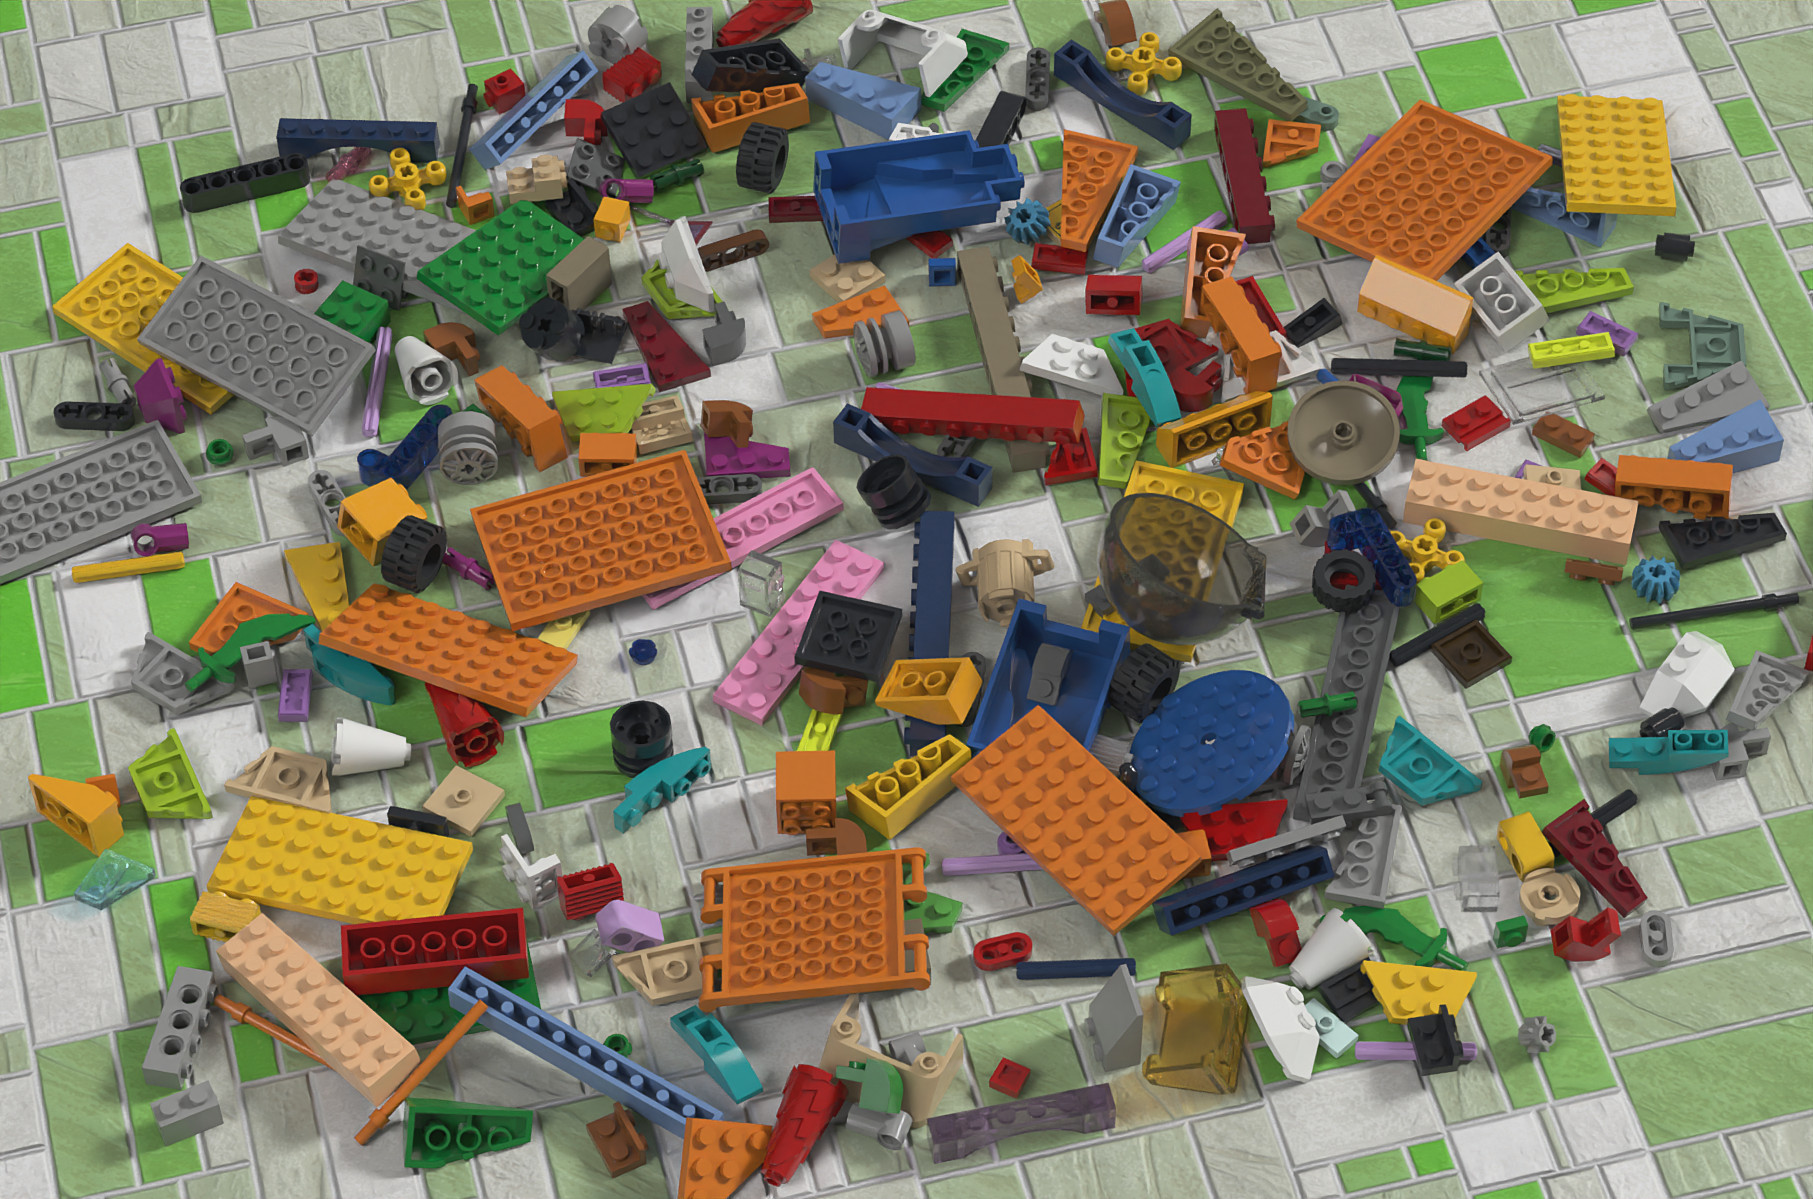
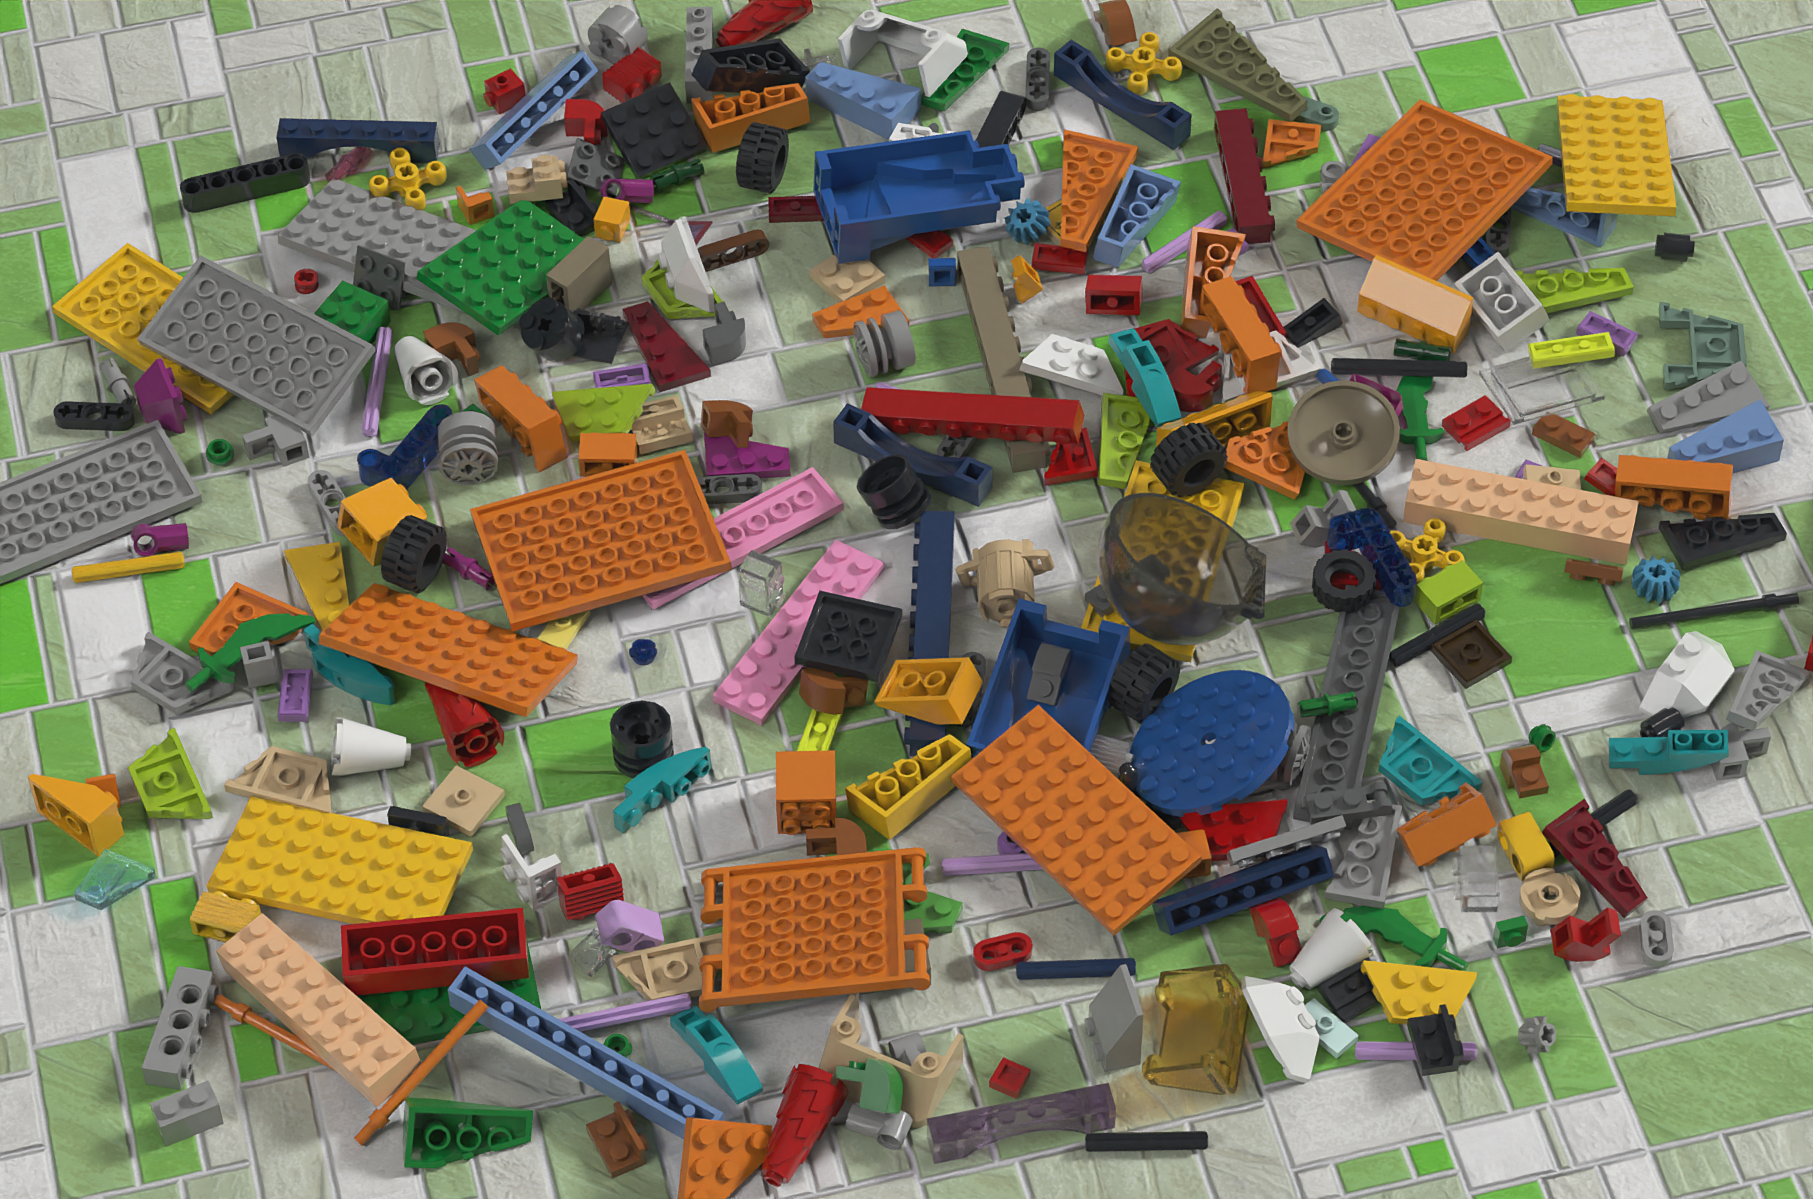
black bar [446,84,478,208] -> none
none -> lavender axle [559,993,692,1032]
none -> black axle [1085,1131,1208,1152]
none -> black tyre [1150,423,1228,497]
none -> orange wedge [1396,783,1497,867]

